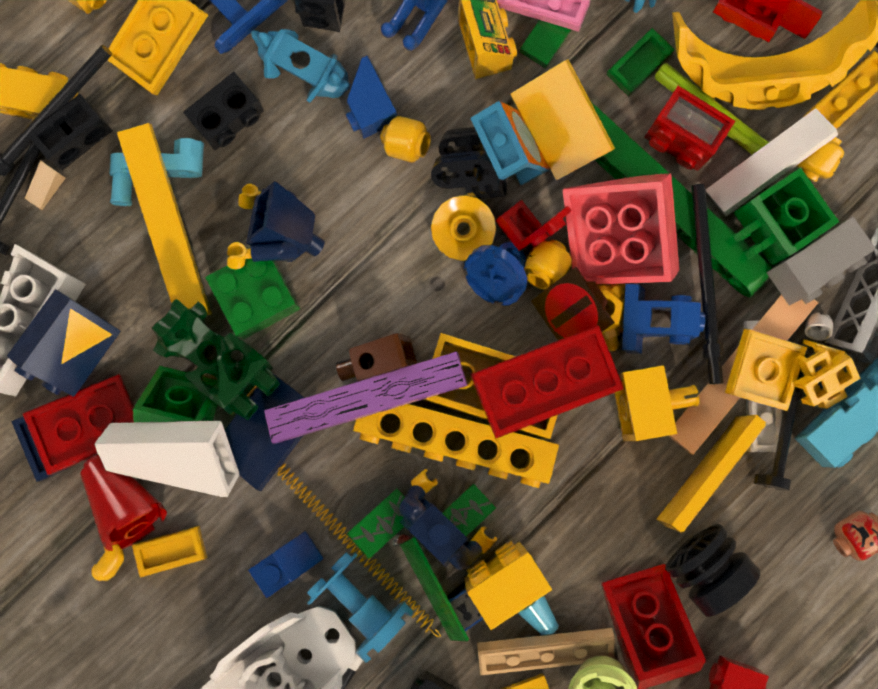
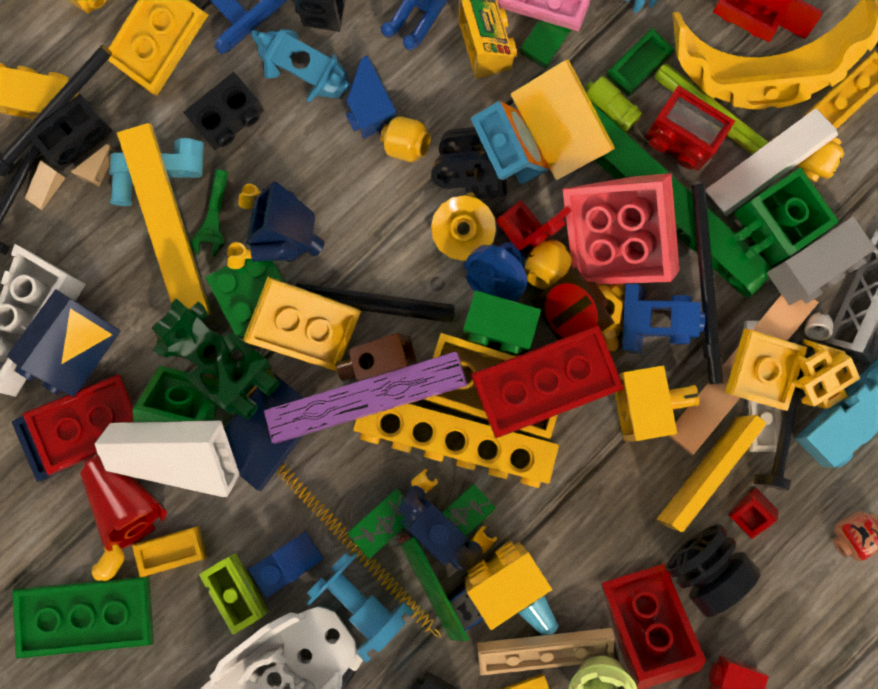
none -> green tile [12,575,154,659]
none -> tan piece [71,144,117,187]
none -> green piece [191,169,228,256]
none -> lime brick [199,553,269,635]
none -> yellow tile [243,277,362,372]
none -> black axle [296,283,455,323]
none -> green brick [462,290,541,356]
none -> lime piece [585,76,643,133]
none -> red slope [728,488,779,539]

